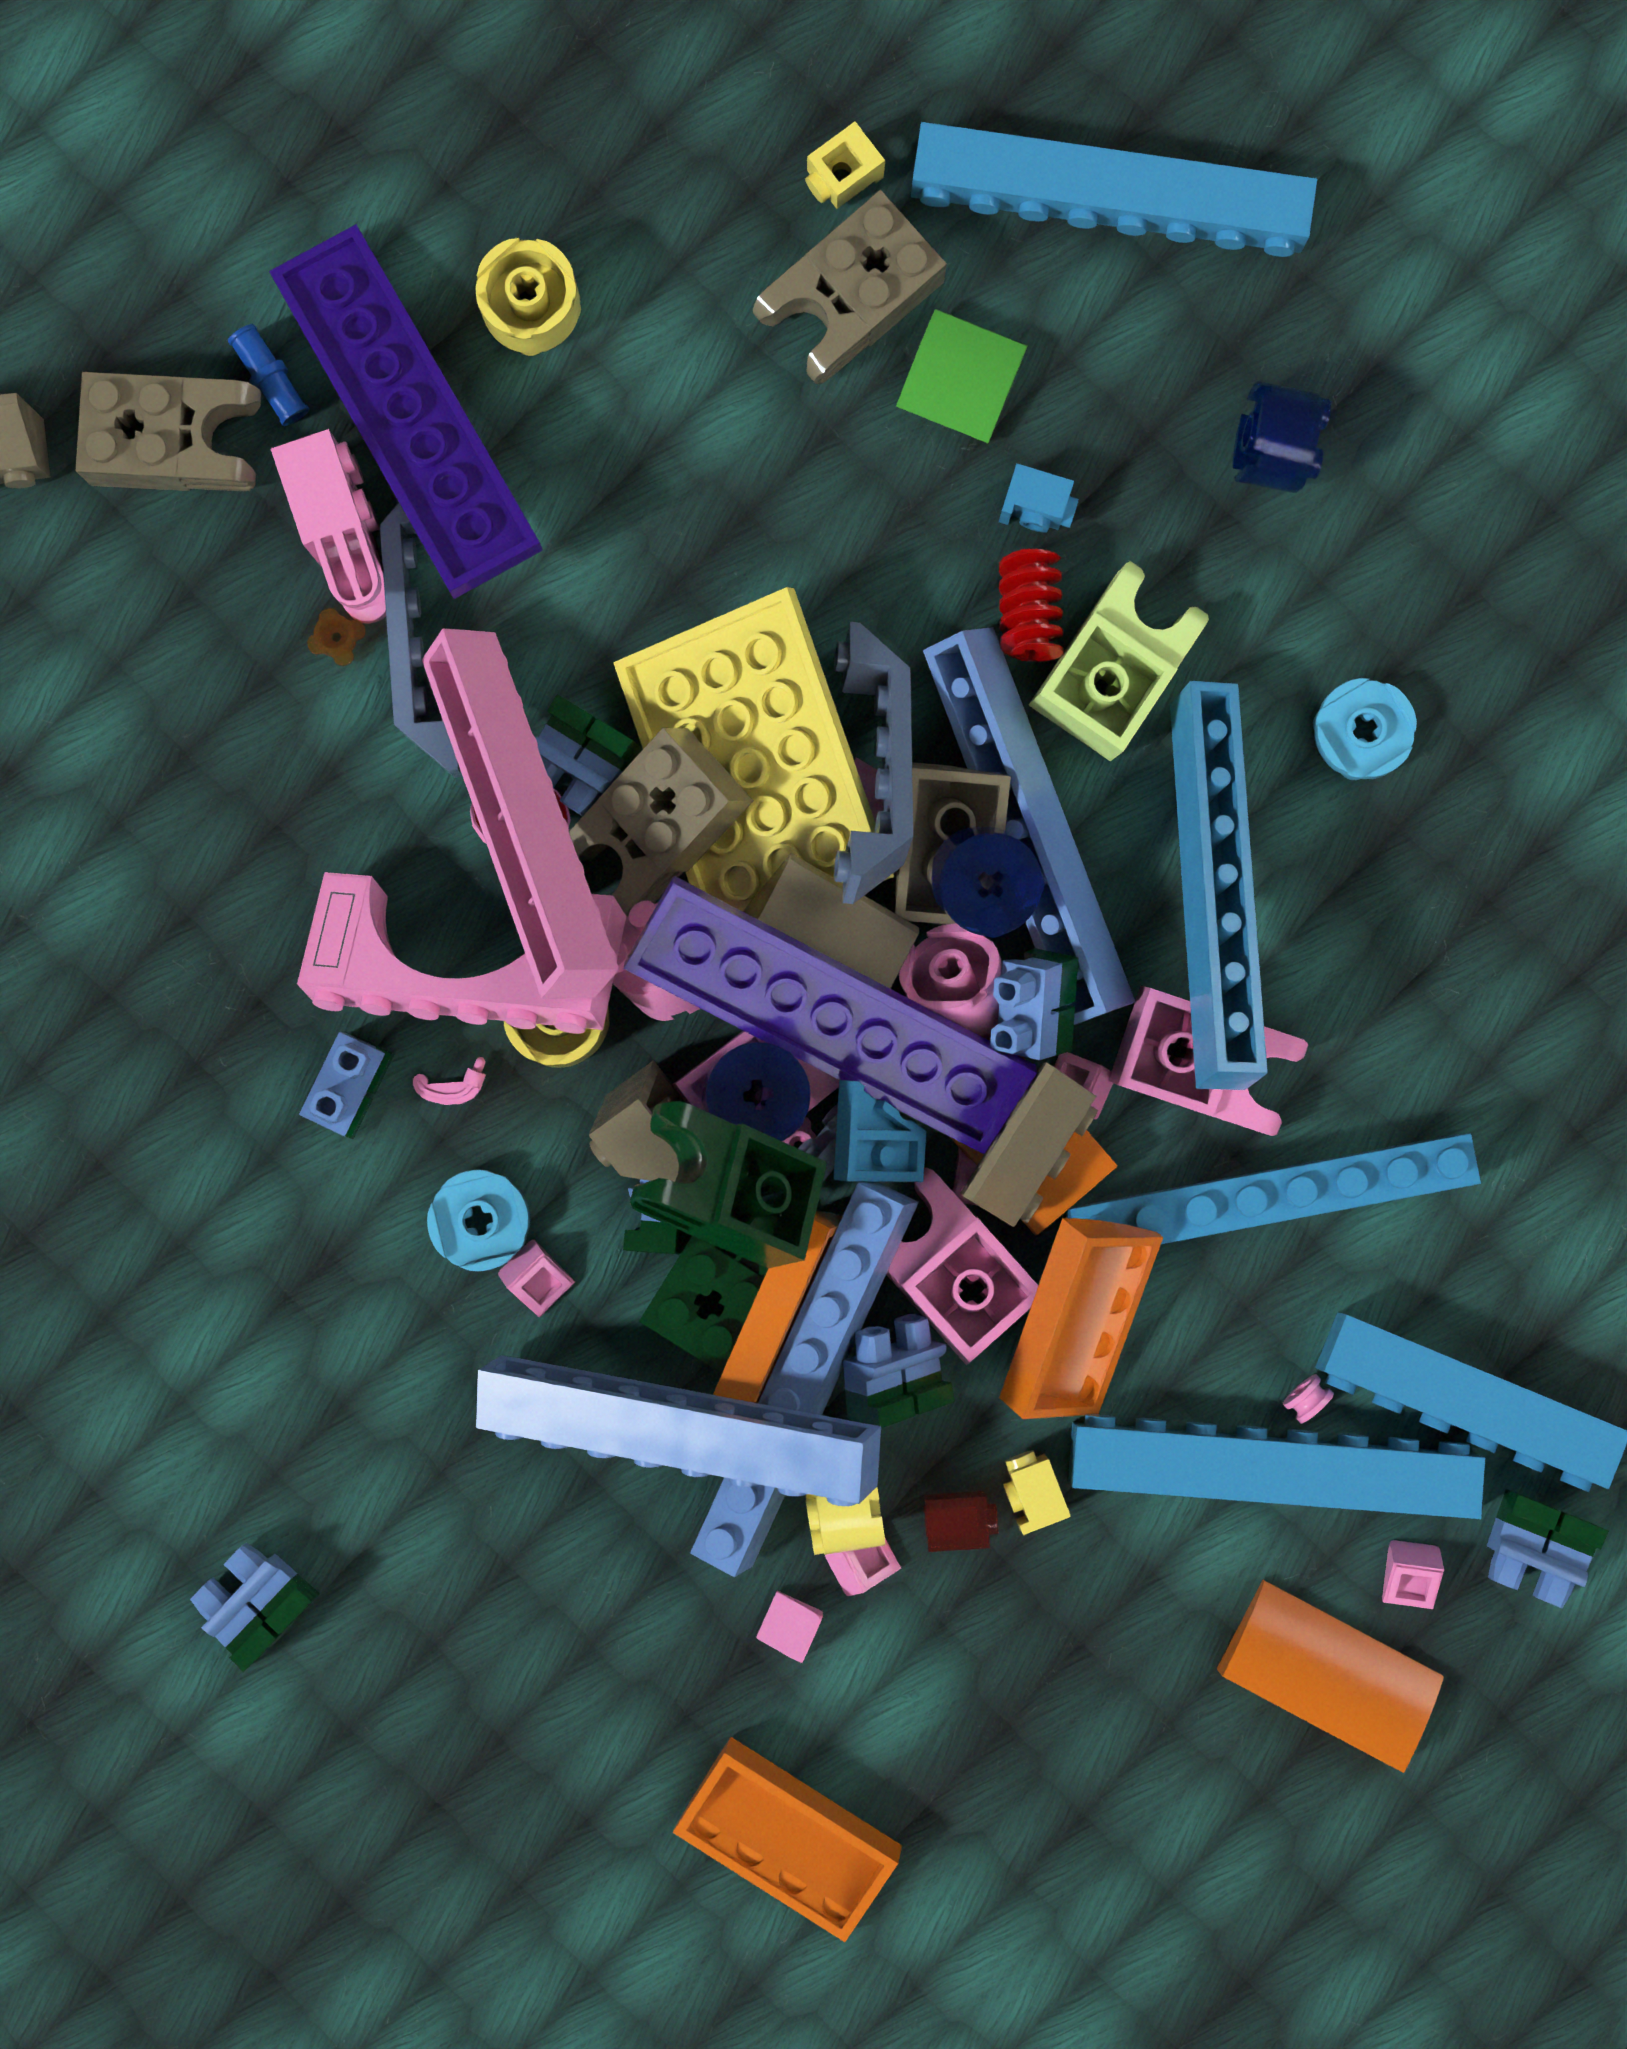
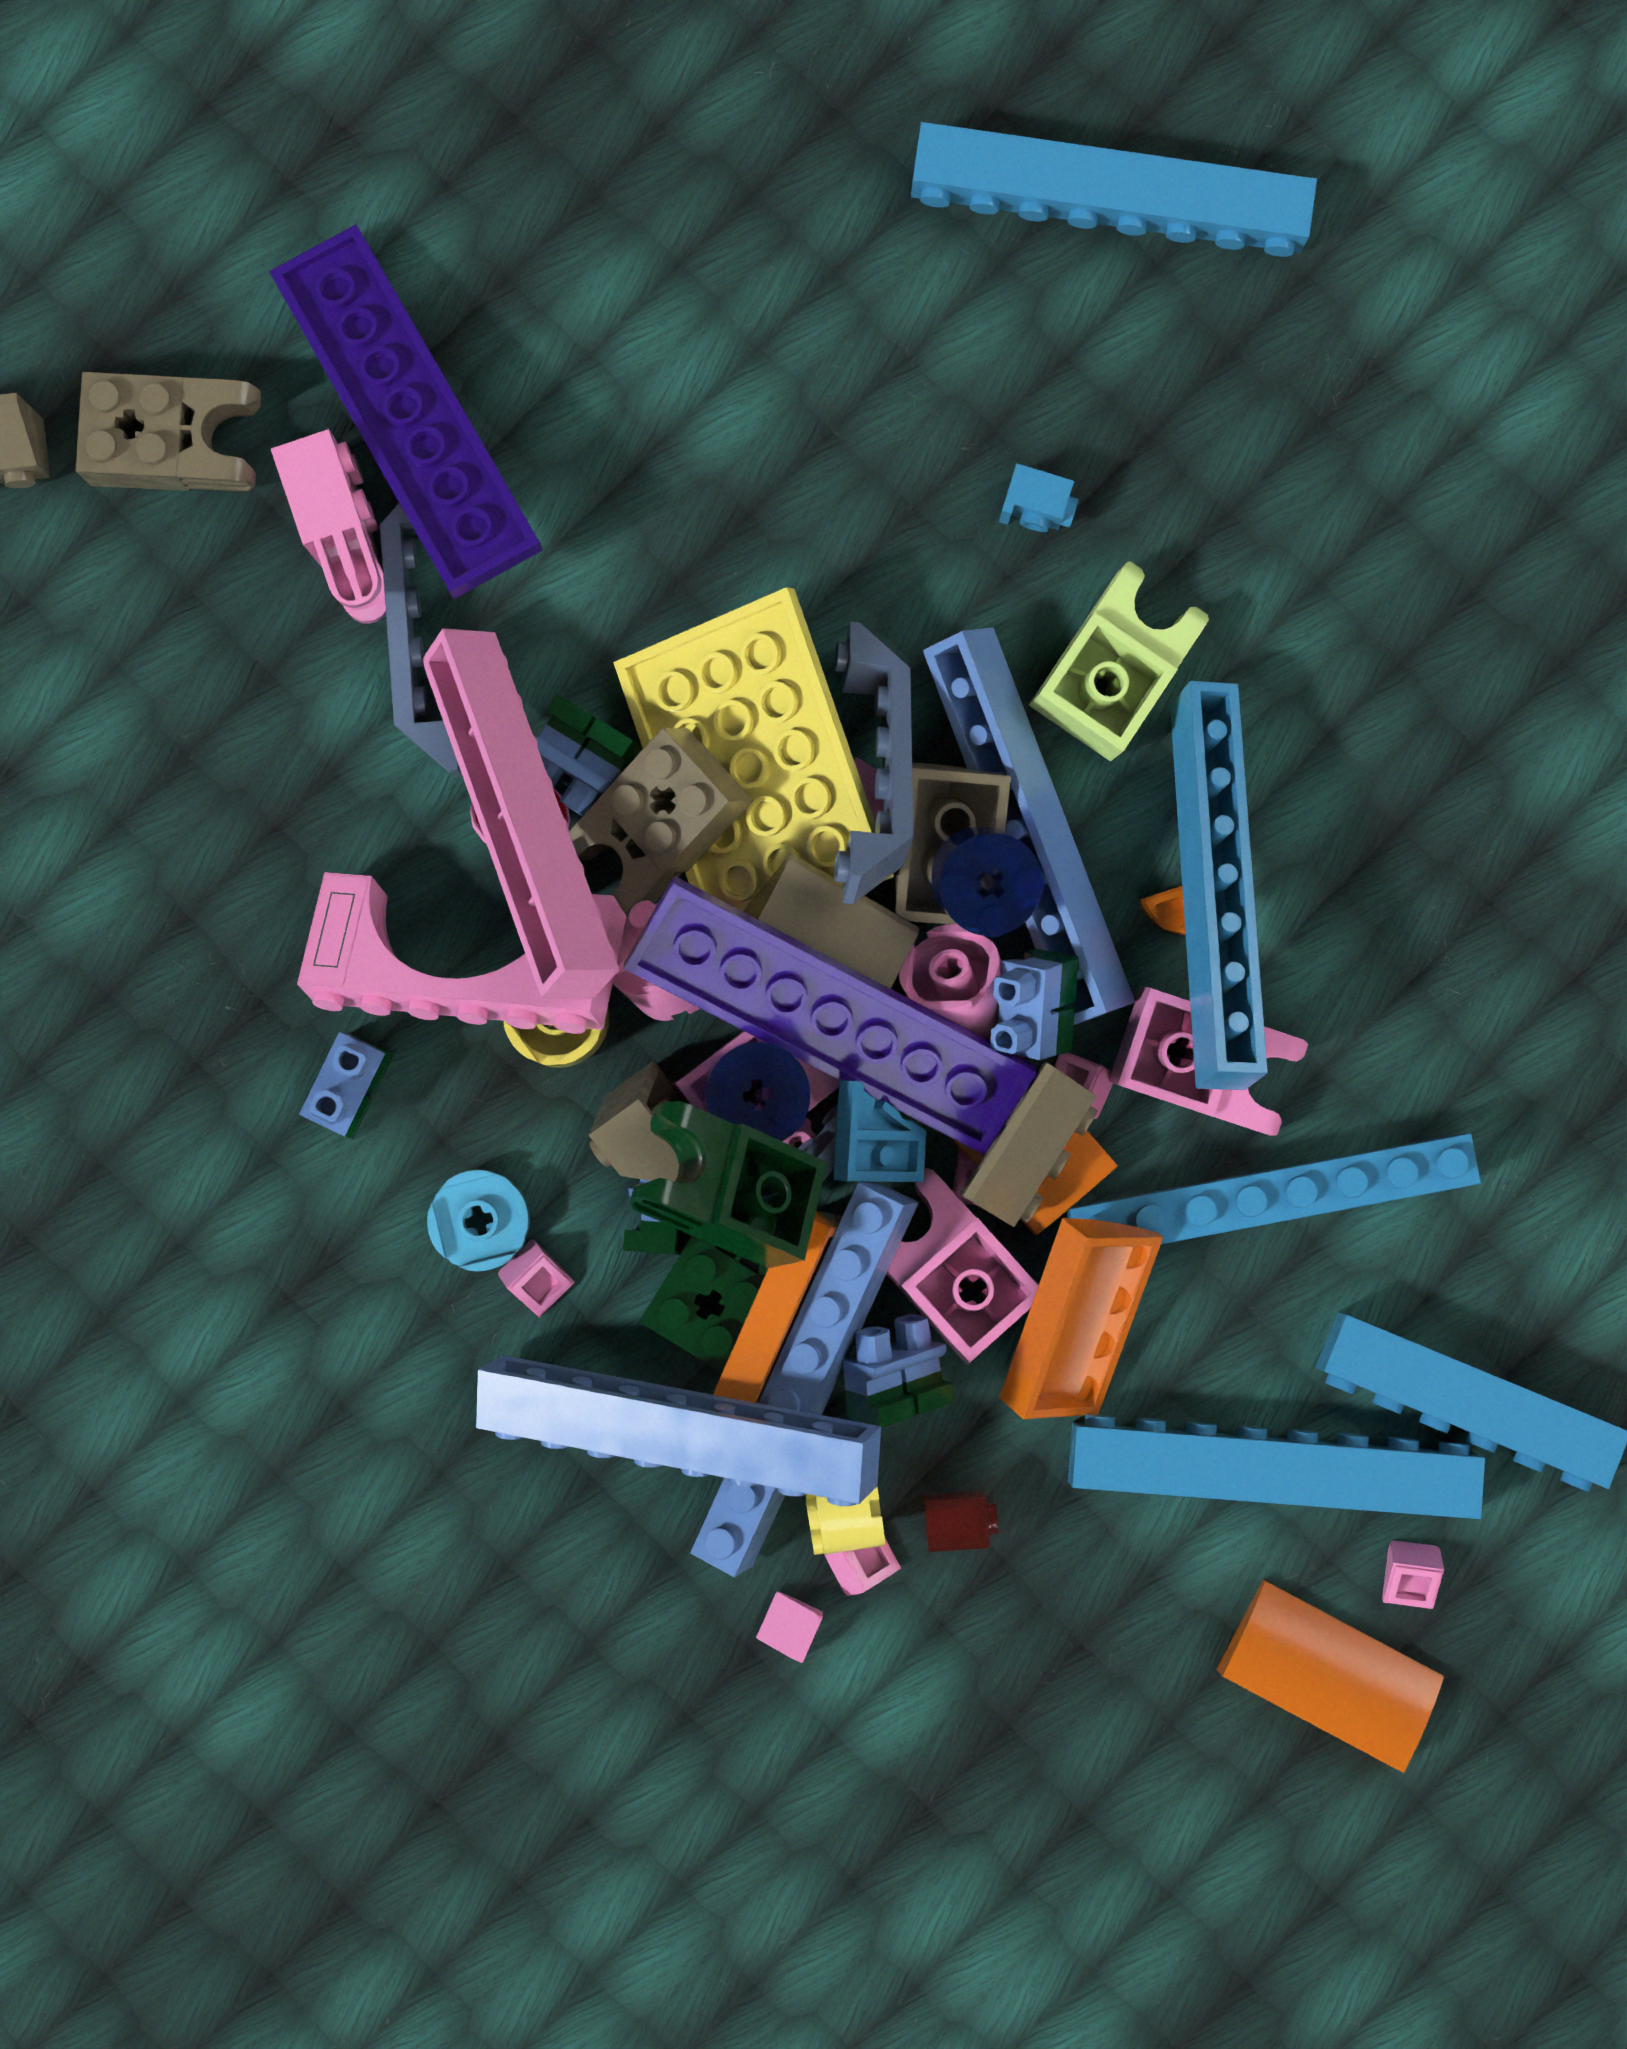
medium blue hips [190,1543,320,1672] -> none
blue pin [228,324,310,426] -> none
clear orange plate [307,608,366,666] -> none
bright pink piece [413,1057,486,1105] -> none
light yellow brick [476,238,581,356] -> none
orange slope [672,1737,902,1942] -> none
dark tan brick [753,189,947,384] -> none
light yellow brick [805,121,885,209] -> none
bright green slope [896,309,1028,443] -> none
red piece [999,549,1063,662] -> none
light yellow brick [1003,1450,1071,1535] -> none
clear blue brick [1233,381,1331,493] -> none
bright pink bush [1283,1374,1334,1424] -> none
medium azure plate [1313,678,1417,780] -> none
medium blue hips [1487,1489,1609,1608] -> none
none -> orange tile [1138,886,1185,935]

